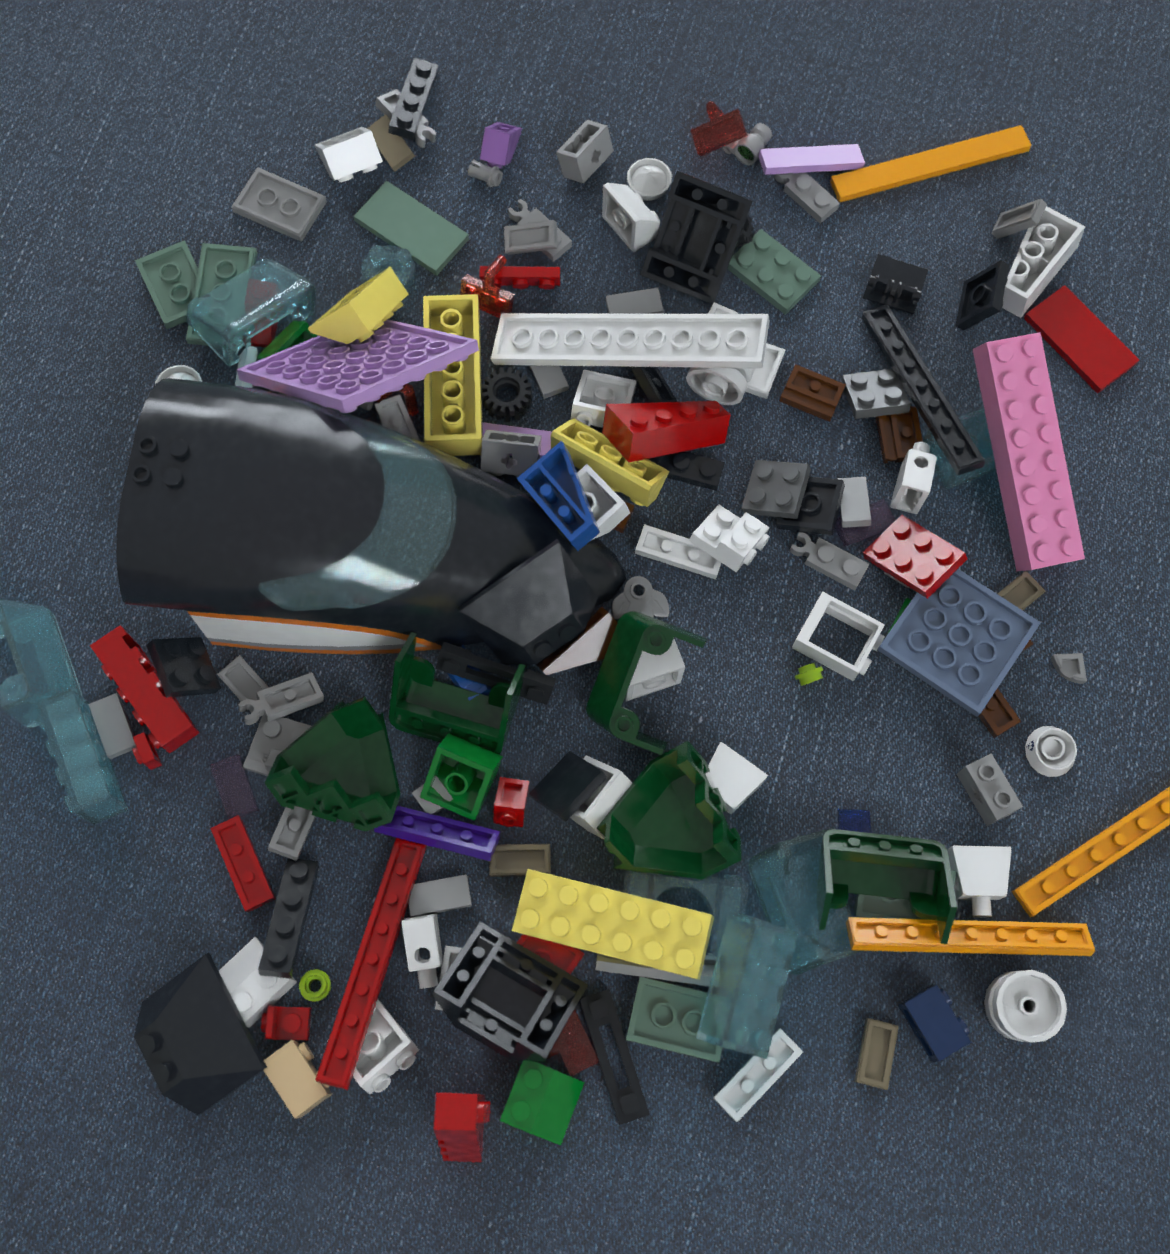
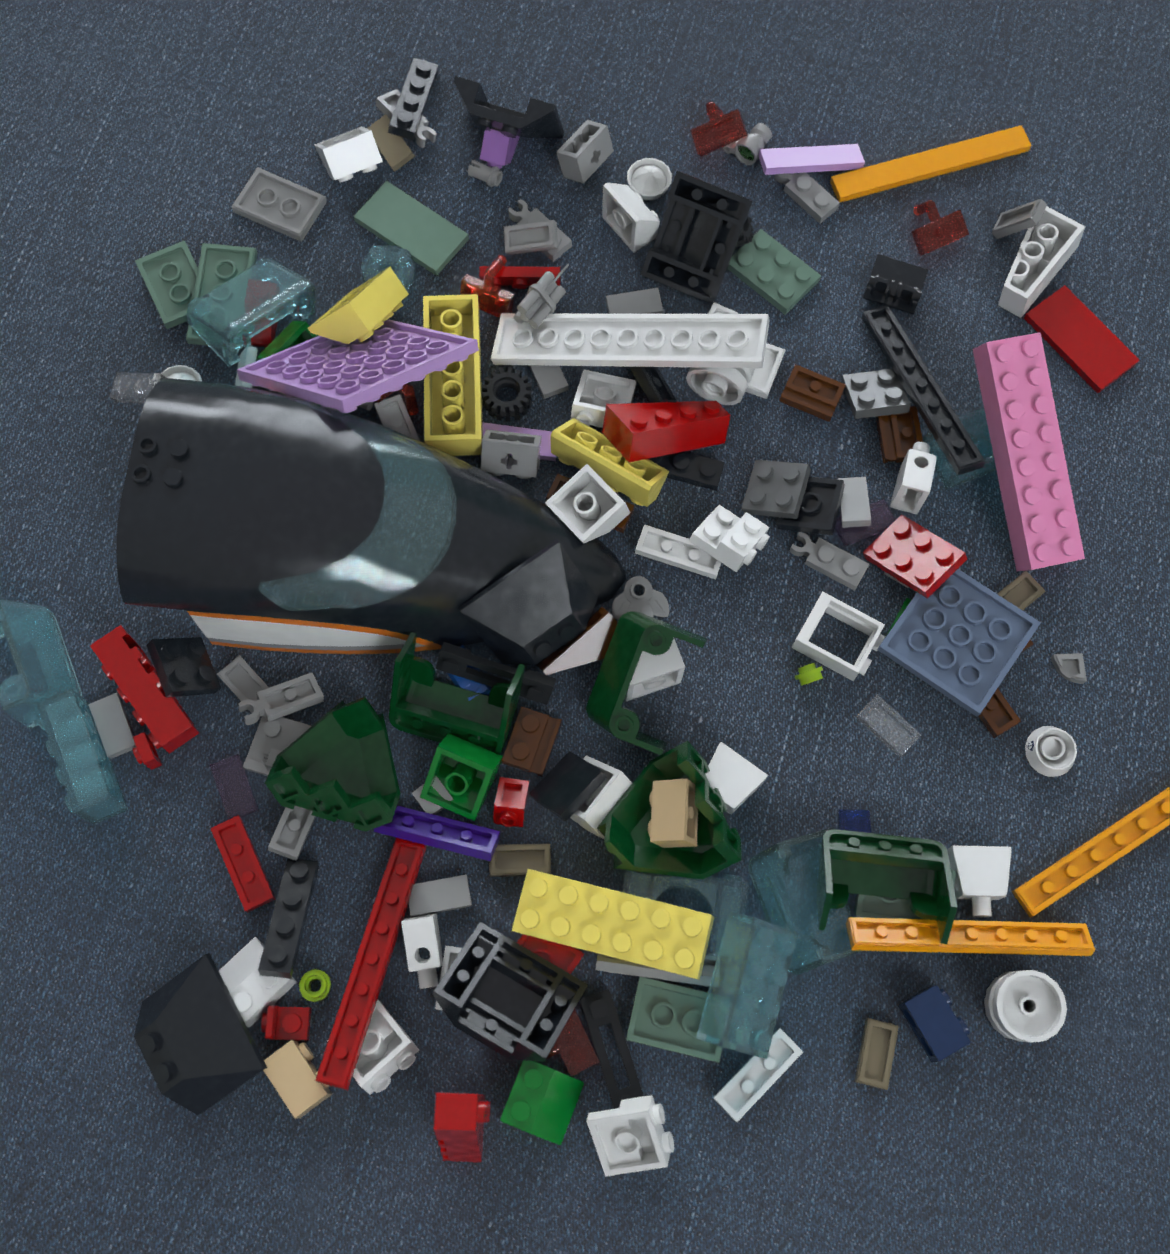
blue wedge [517,441,600,551] -> none
black plate [956,260,1009,331] -> none
light grey brick [957,753,1023,826] -> none
none -> clear plate [110,372,167,403]
none -> black slope [453,76,564,138]
none -> reddish brown plate [502,706,562,777]
none -> light grey piece [513,264,569,329]
none -> white plate [586,1095,674,1176]
none -> tan brick [648,779,698,848]
none -> clear plate [856,694,922,758]
none -> clear red plate [911,200,969,256]

